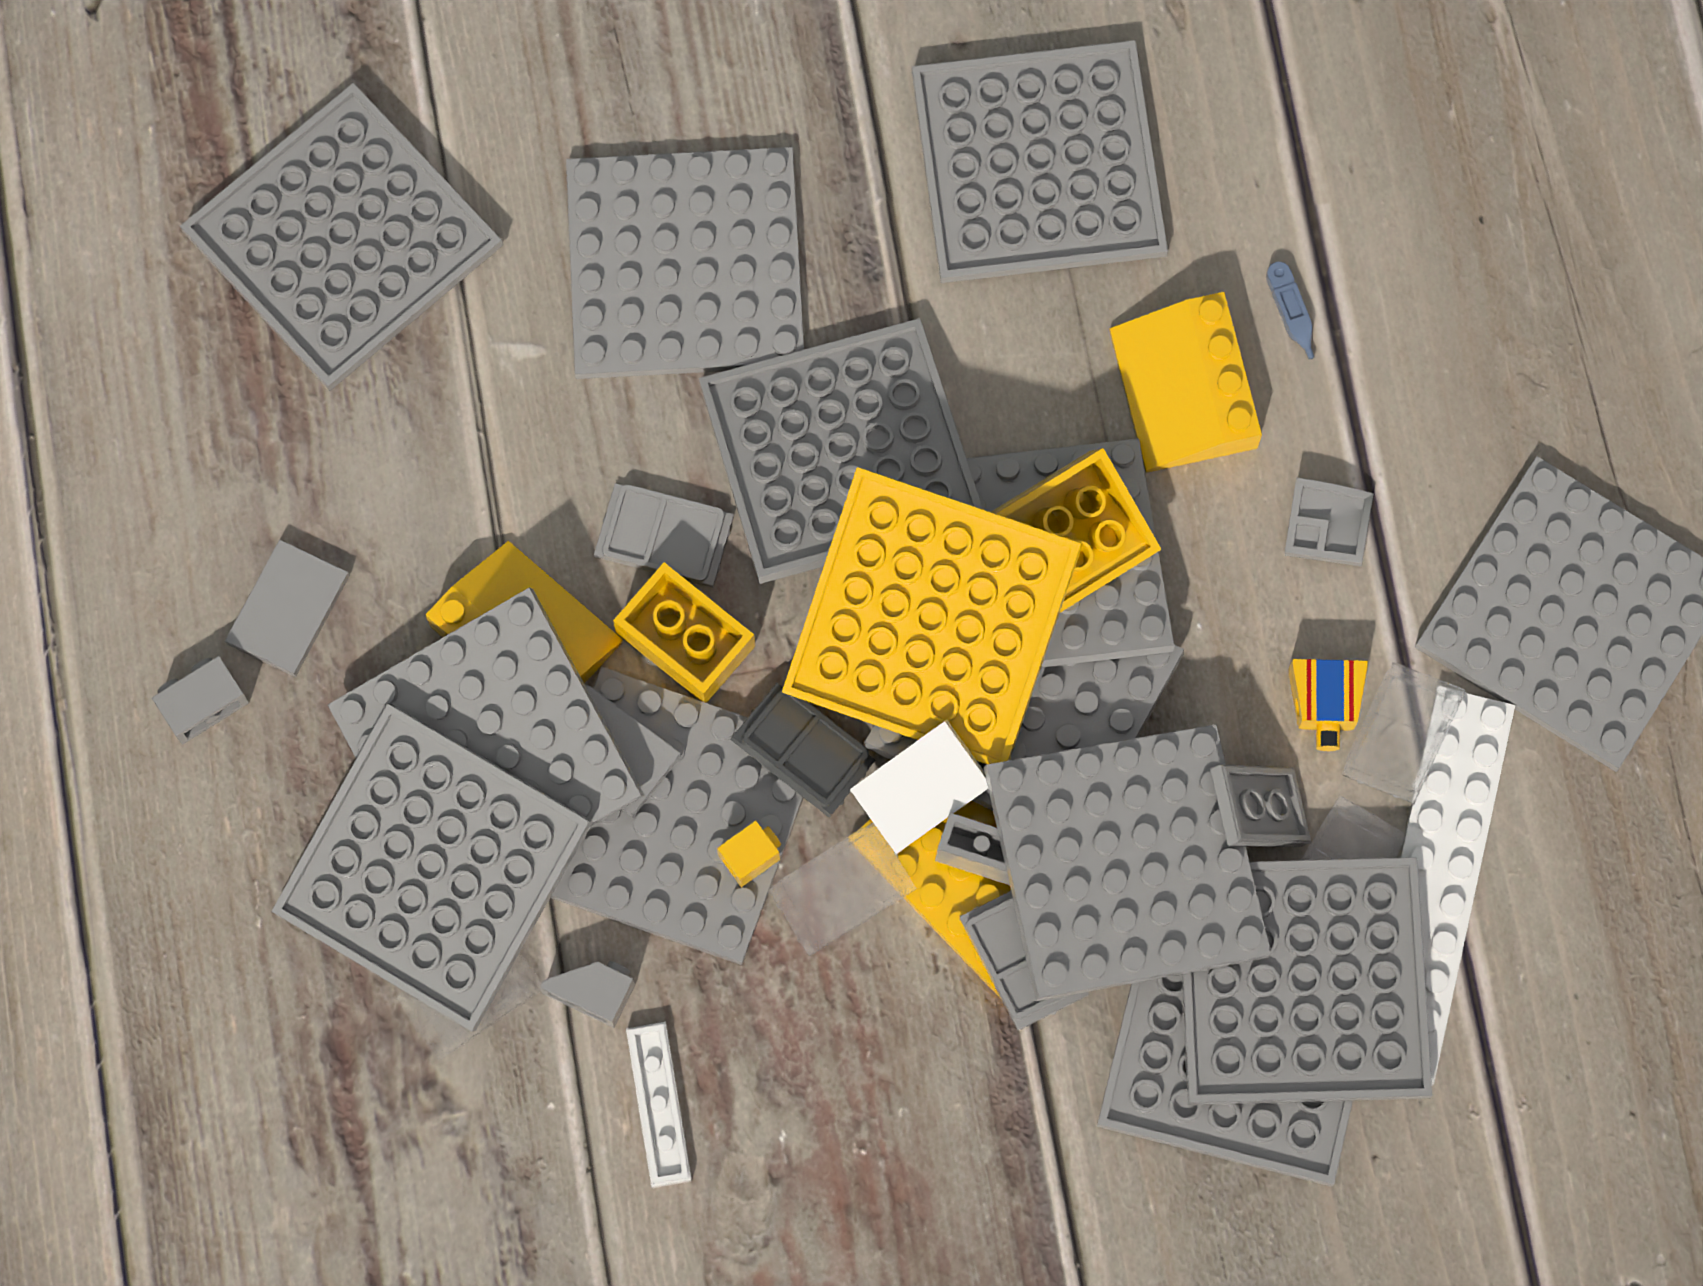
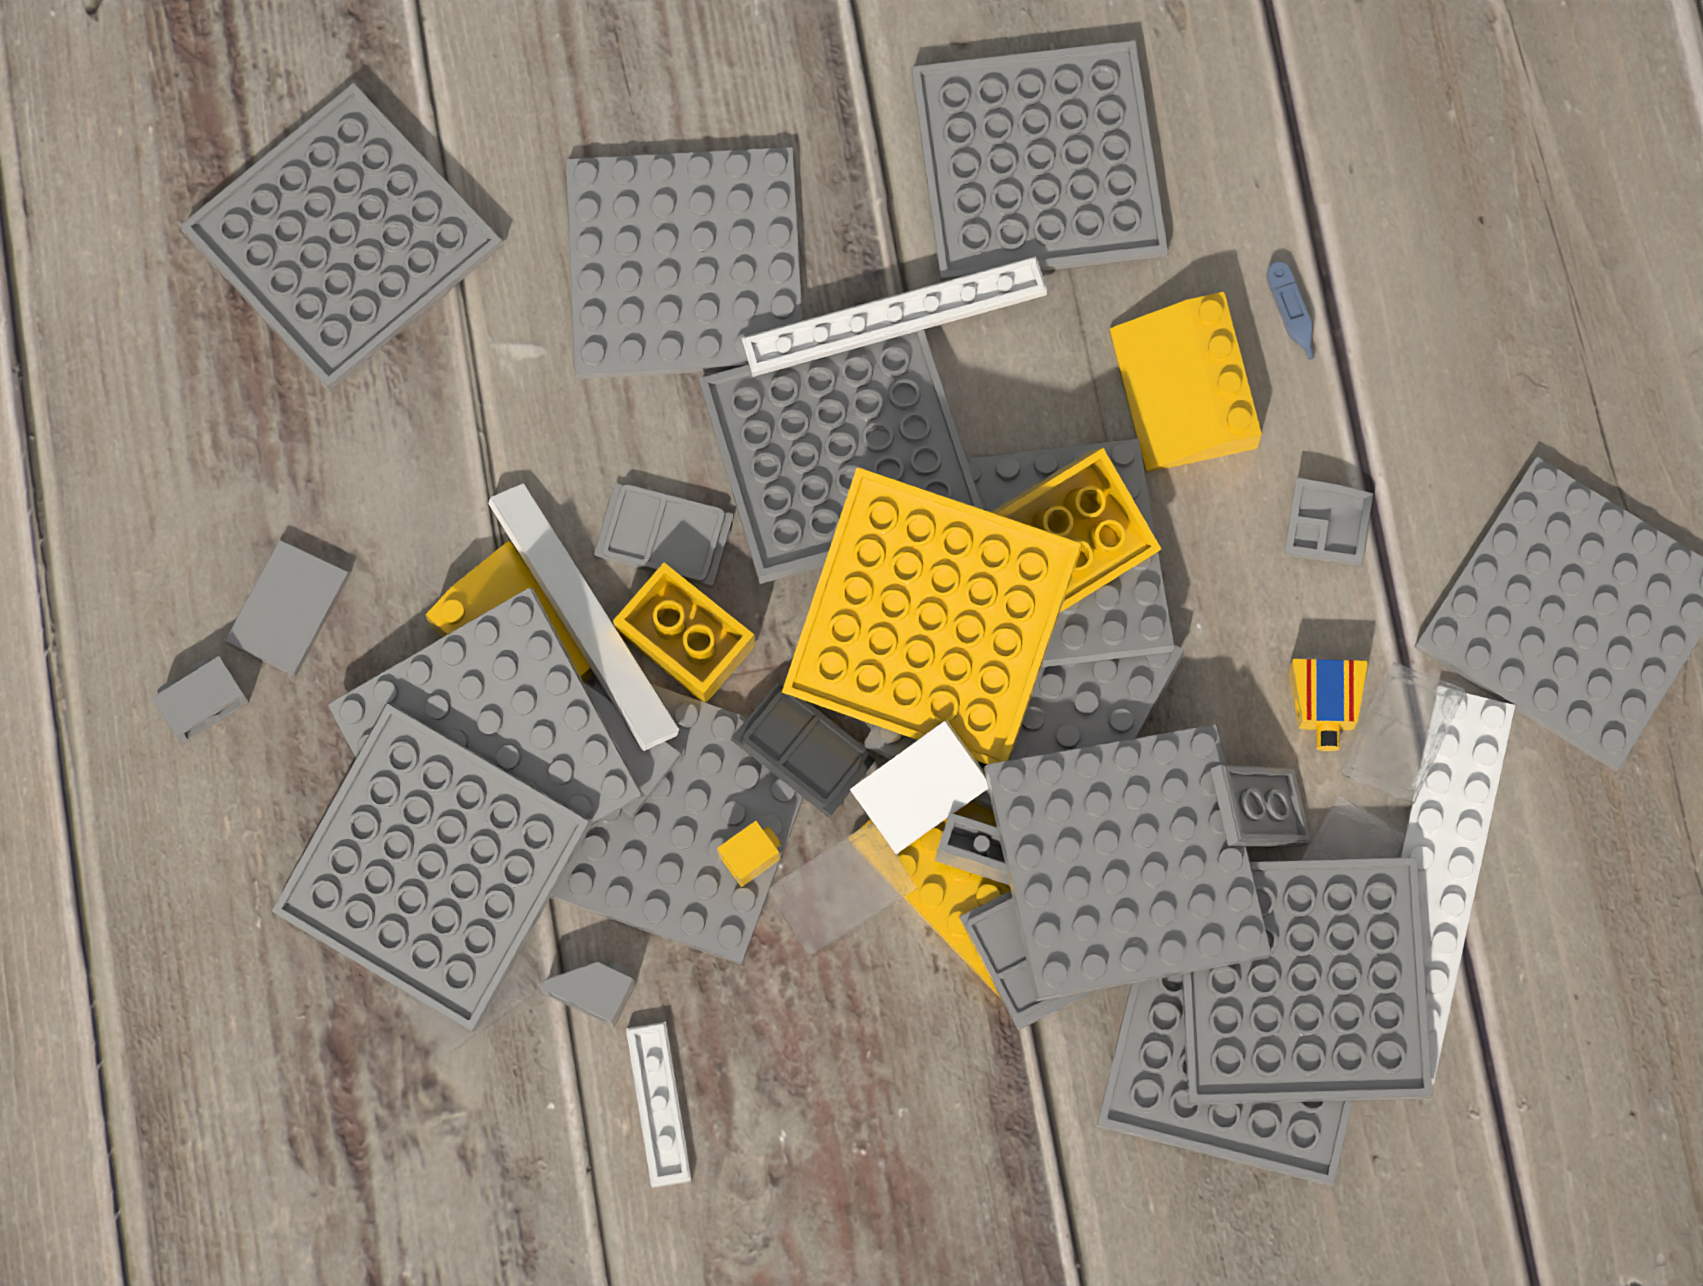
none -> white tile [489,483,679,751]
none -> white tile [742,256,1047,377]

